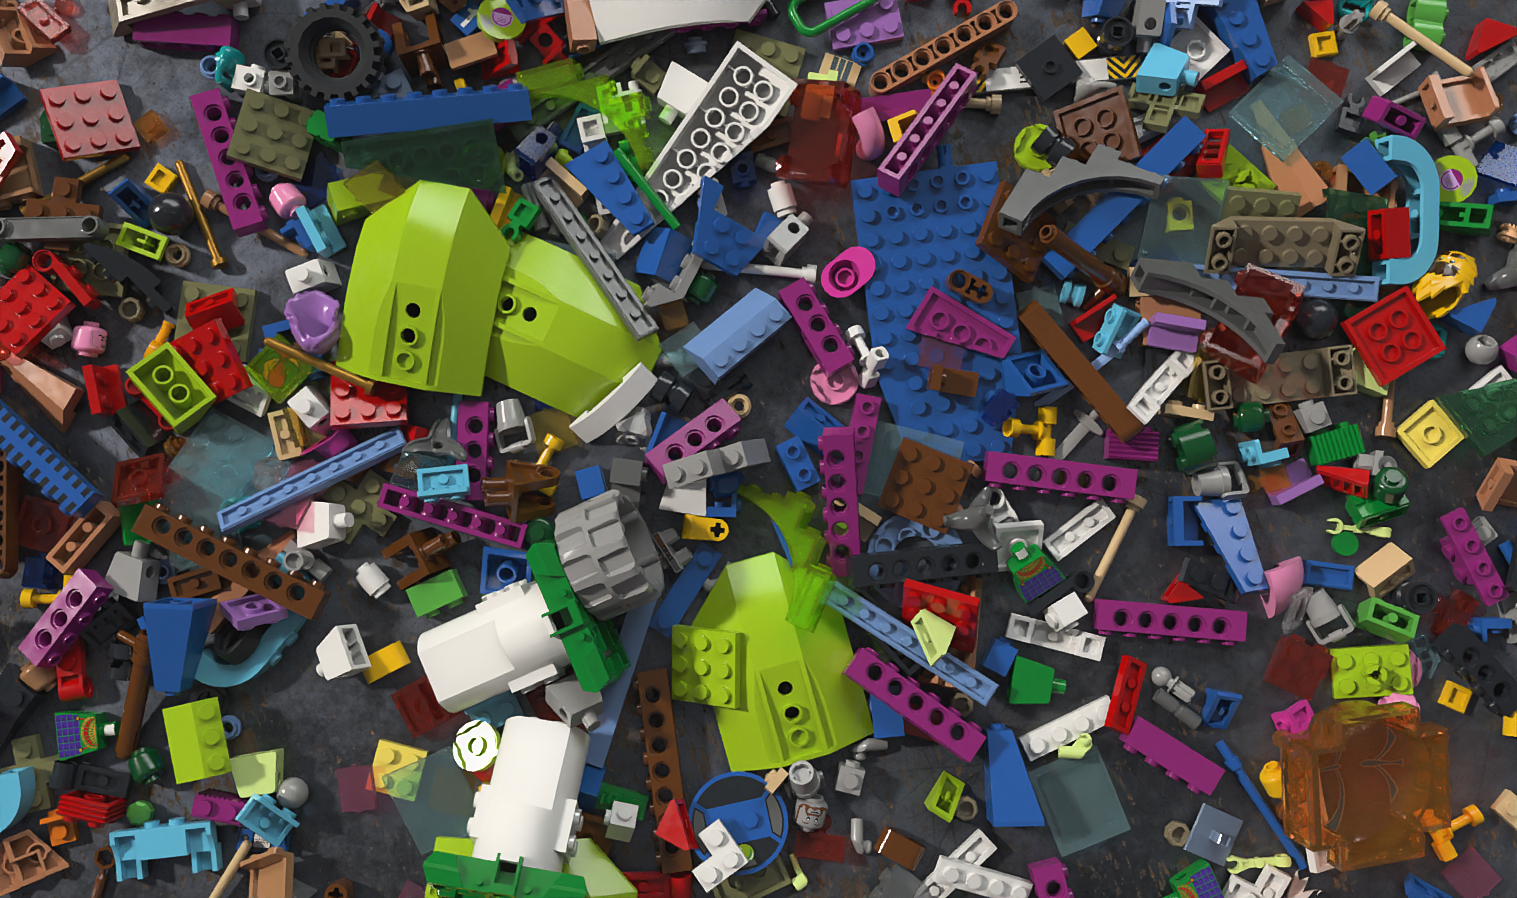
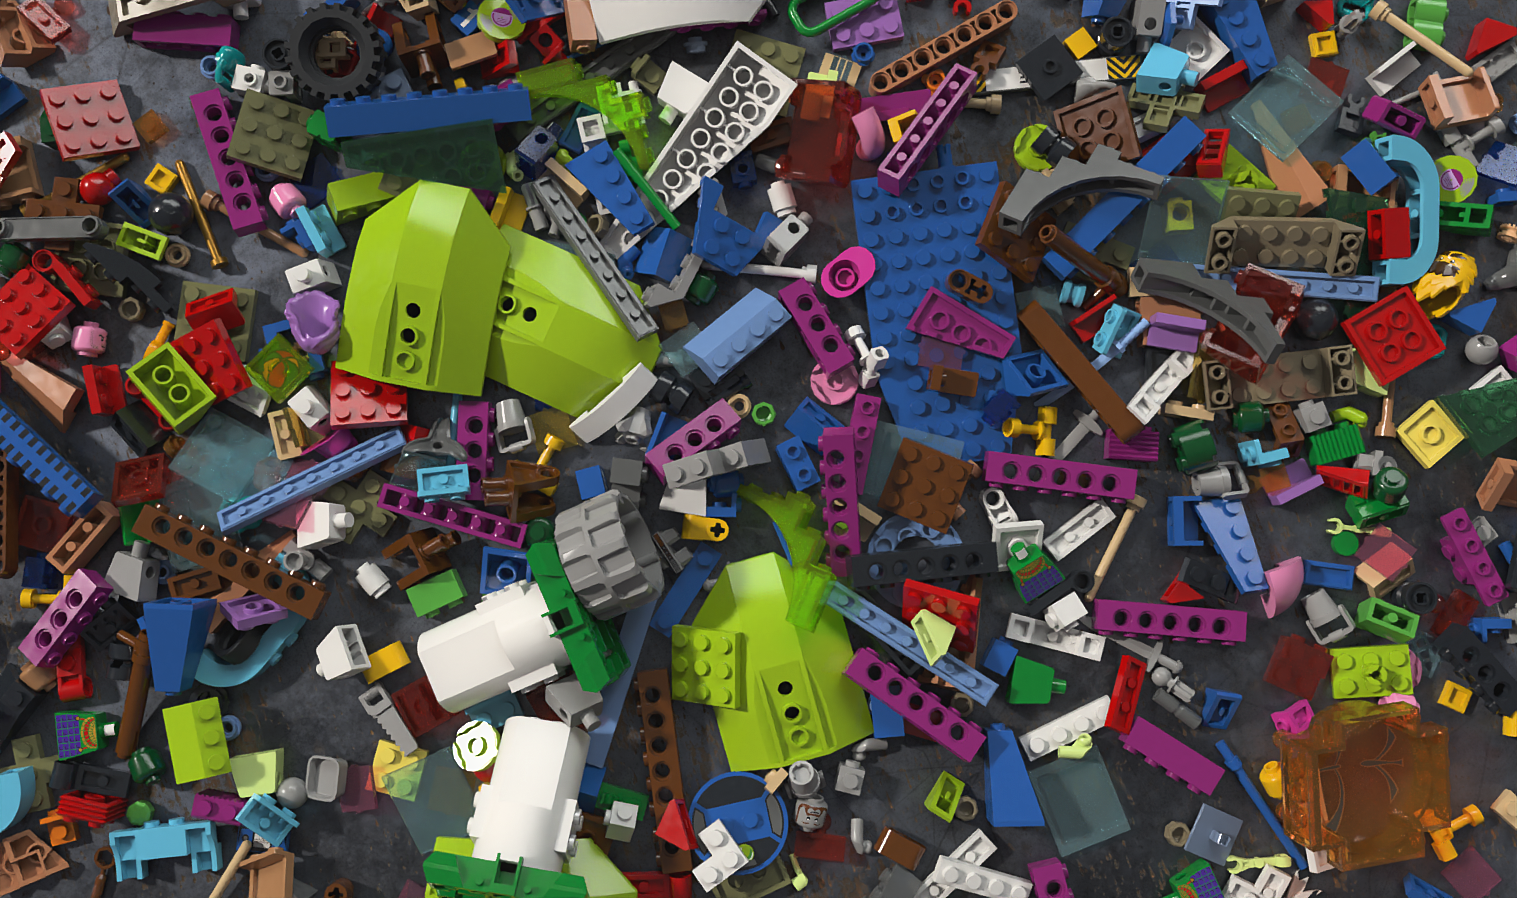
pearl gold bar [263,337,379,396] -> none
clear yellow piece [343,160,405,213] -> none
green plate [501,197,542,243] -> none
dark grey piece [943,486,1002,551] -> none
clear tile [1281,587,1313,635] -> none
none -> red piece [79,168,122,206]
none -> light grey piece [305,755,348,802]
none -> light grey piece [359,680,419,757]
none -> blue arm [617,245,641,280]
none -> bright green tile [752,402,776,427]
none -> light grey sword [1078,615,1183,674]
none -> lime arm [1329,406,1368,429]
none -> clear pink piece [1354,523,1417,582]

